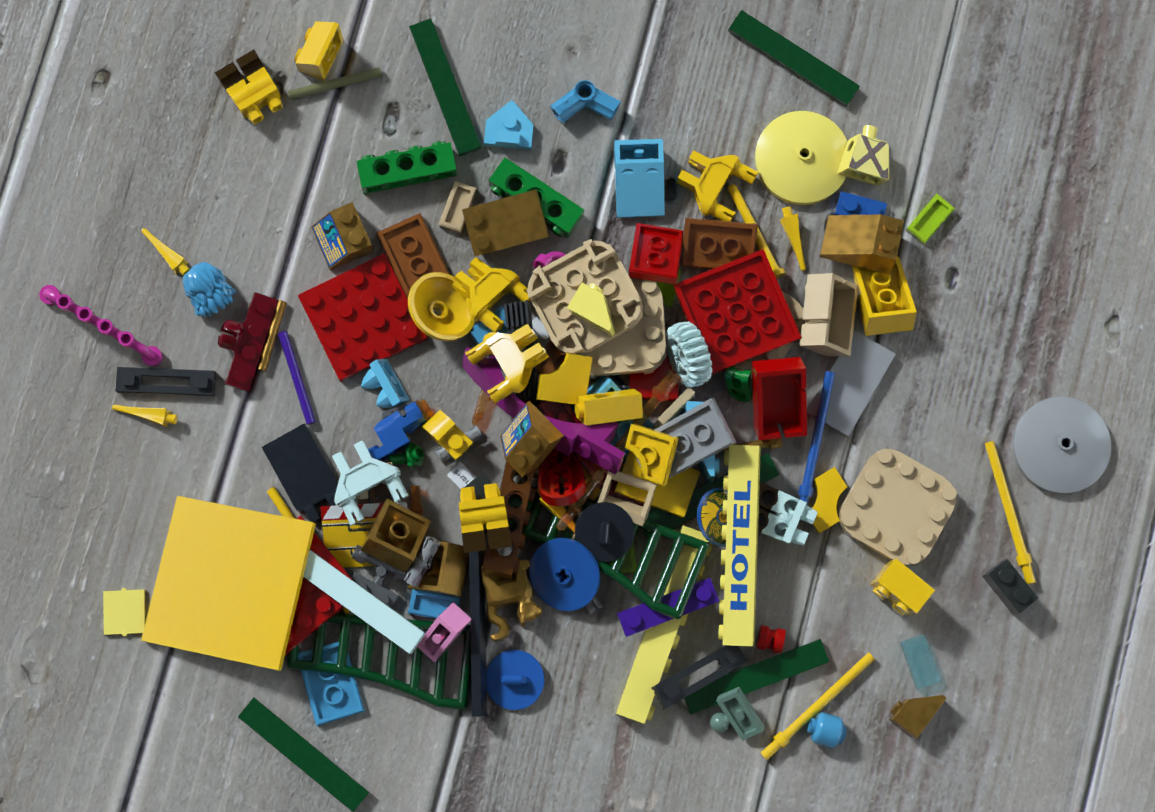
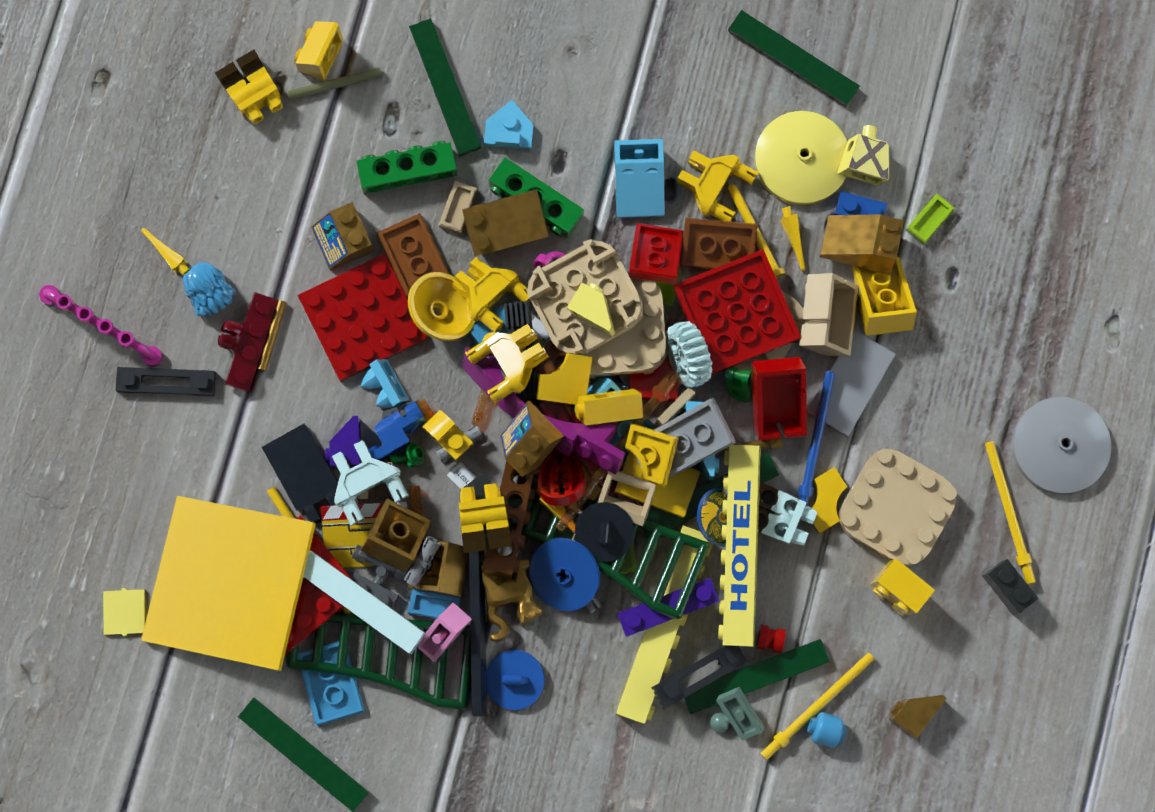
yellow piece [112,405,178,427] -> none
dark purple piece [278,331,316,425] -> none
dark azure piece [550,80,621,124] -> none
clear light blue tile [900,634,941,689] -> none
none -> dark purple slope [325,416,362,469]

